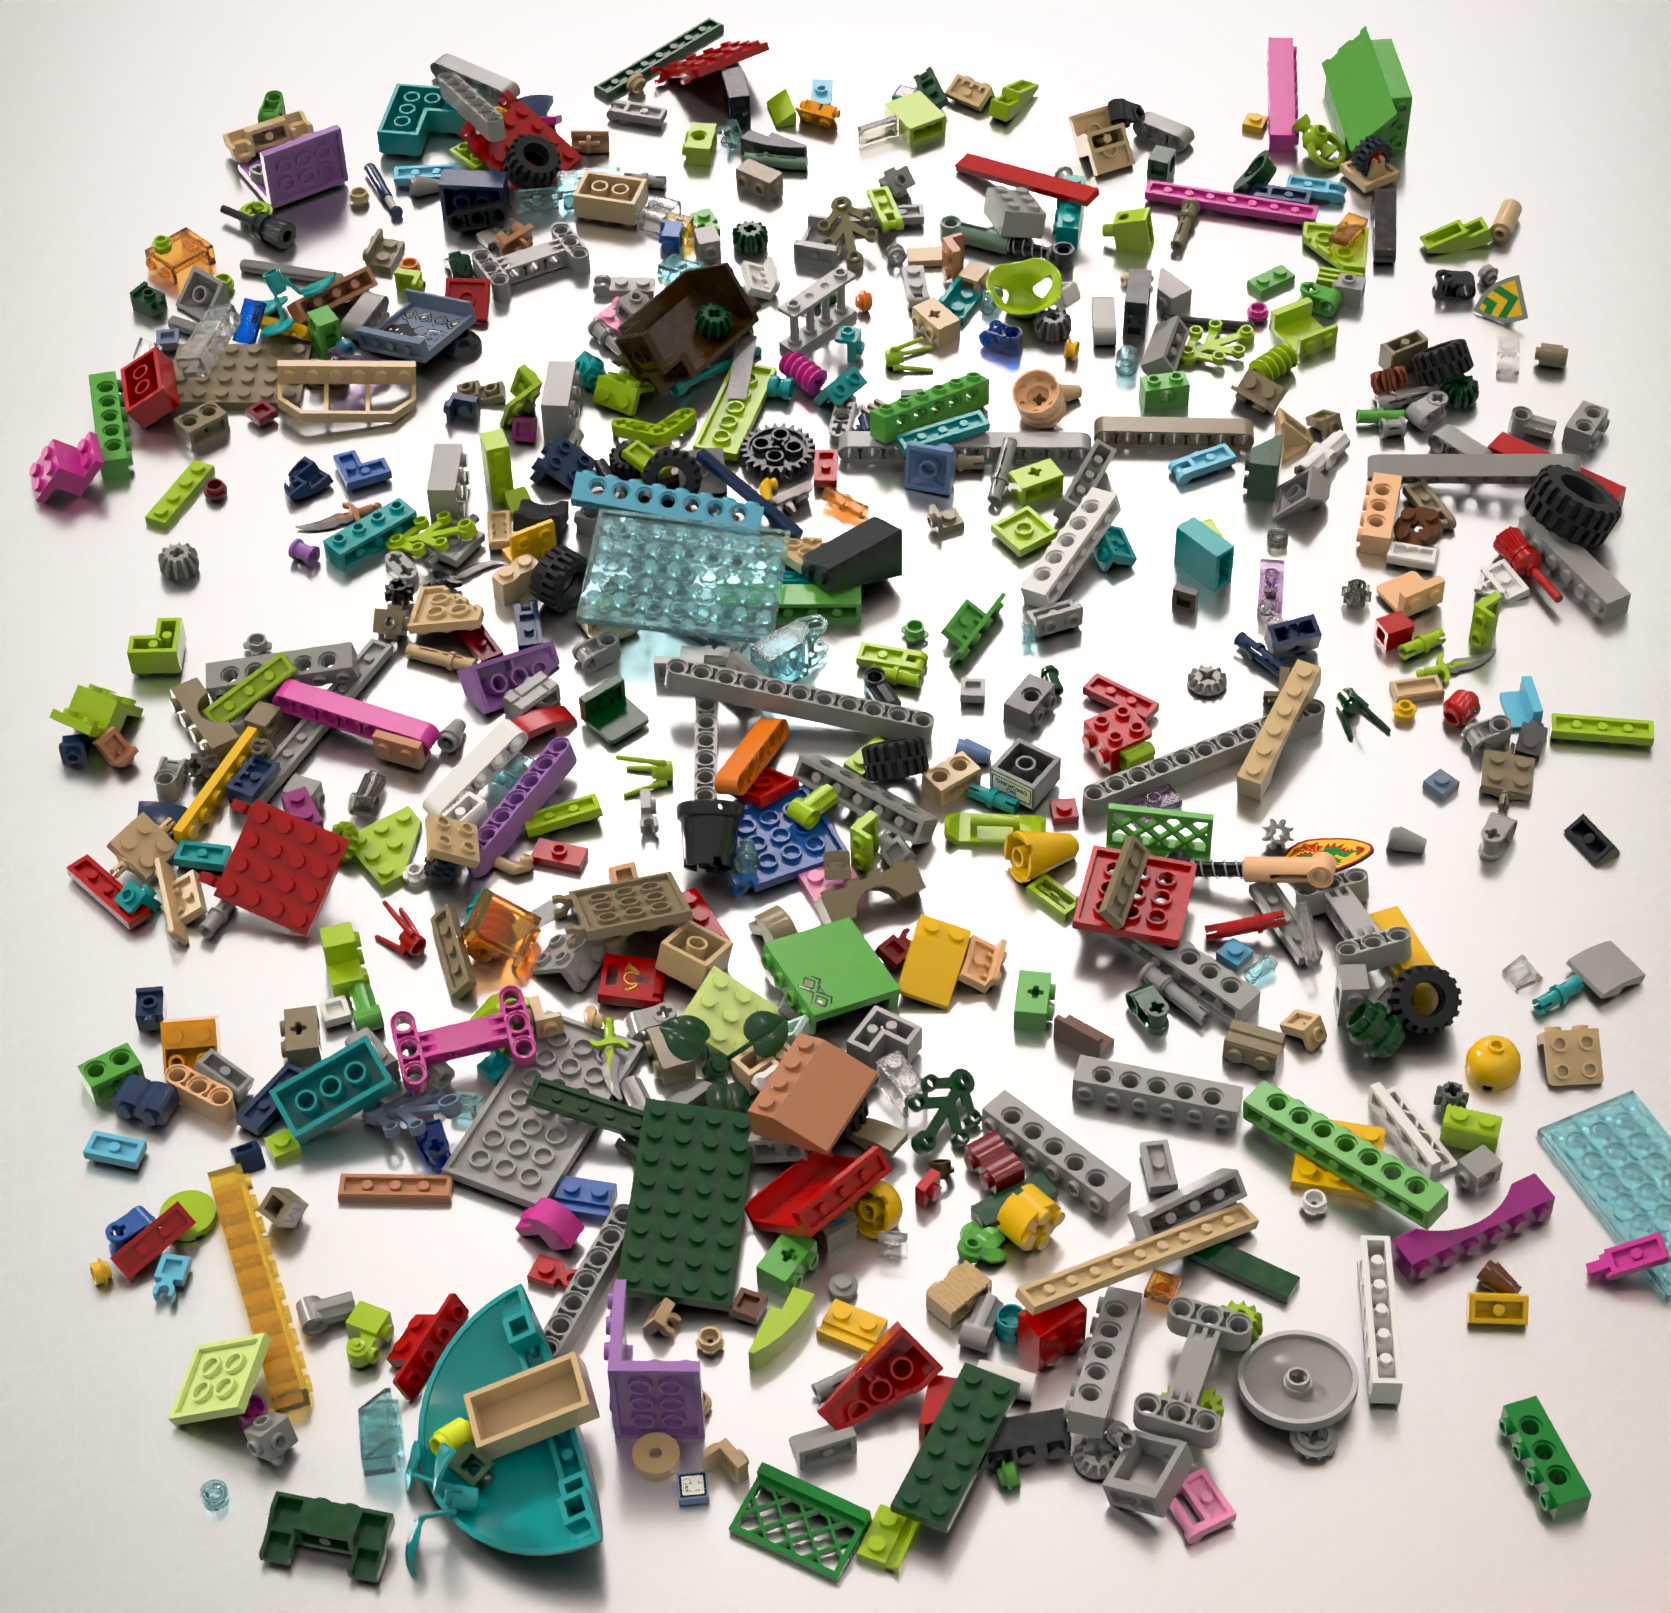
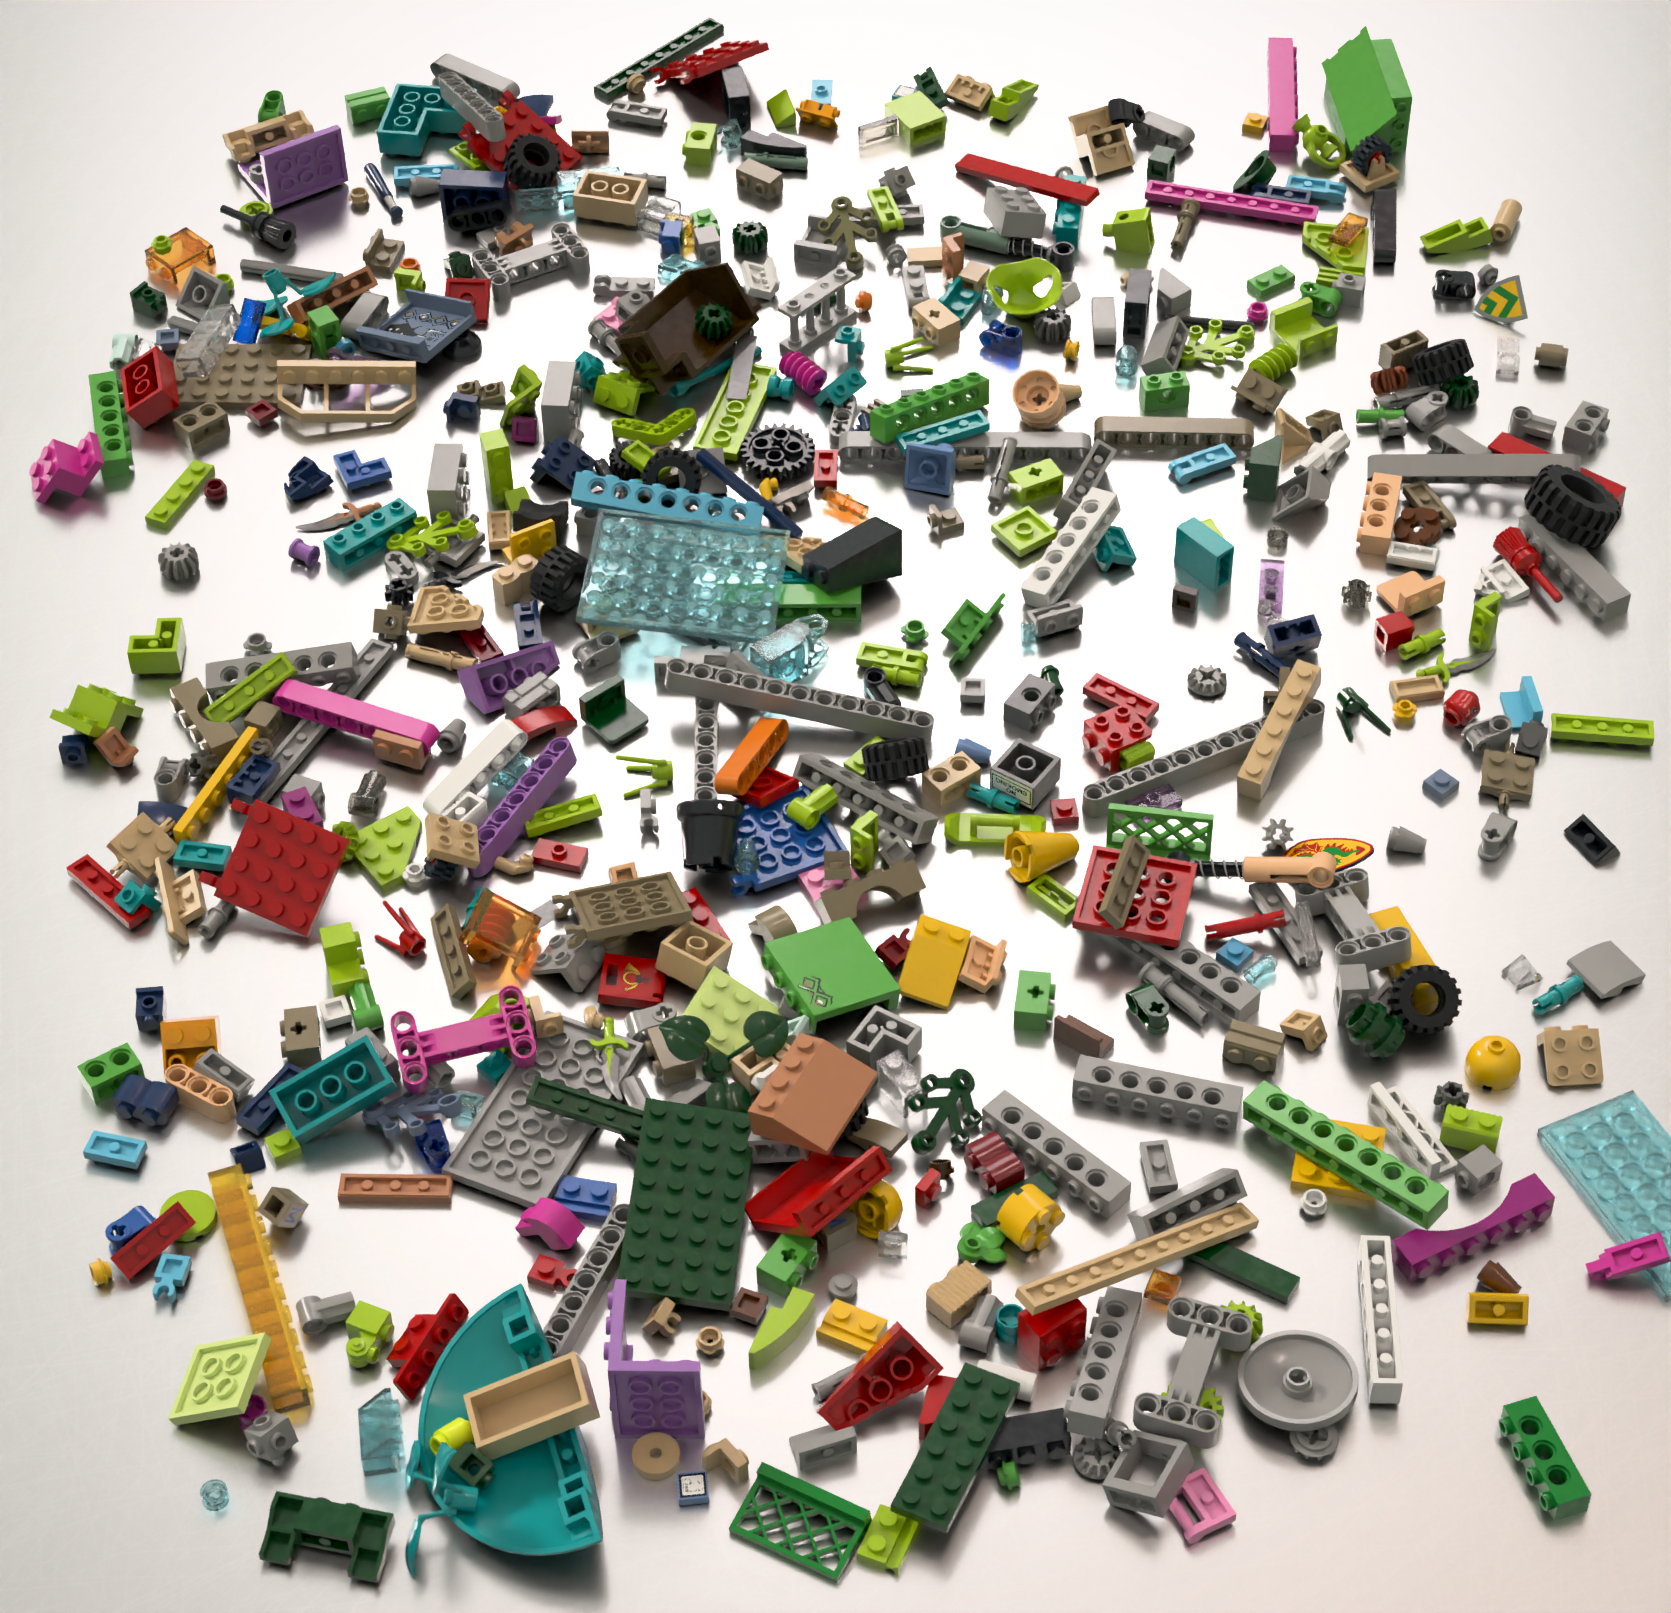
none -> light aqua piece [109,333,139,373]
none -> bright green brick [344,86,390,124]

